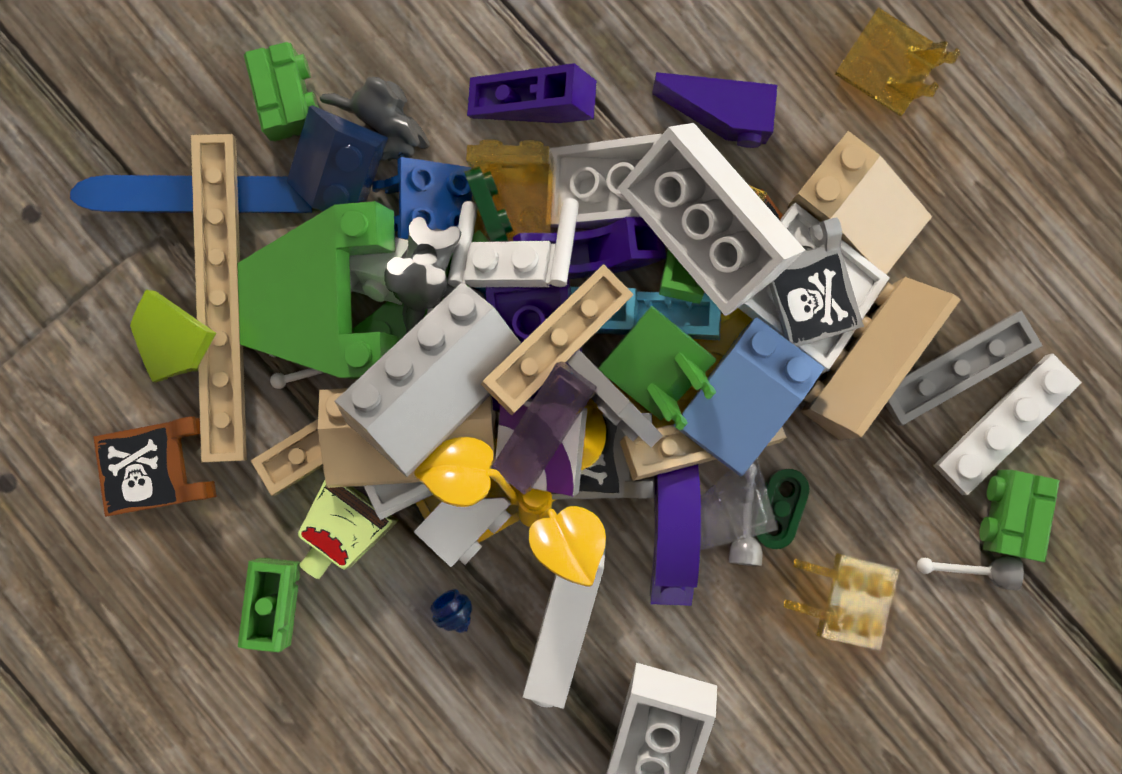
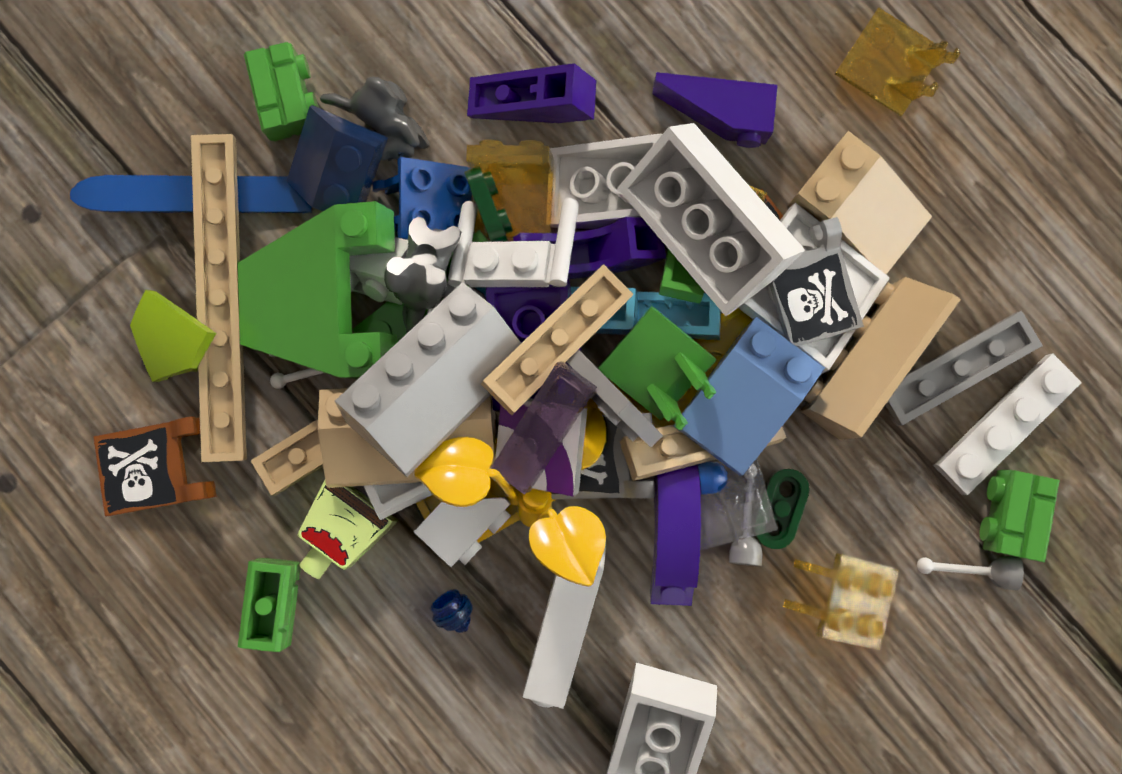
none -> blue hinge [698,461,728,495]

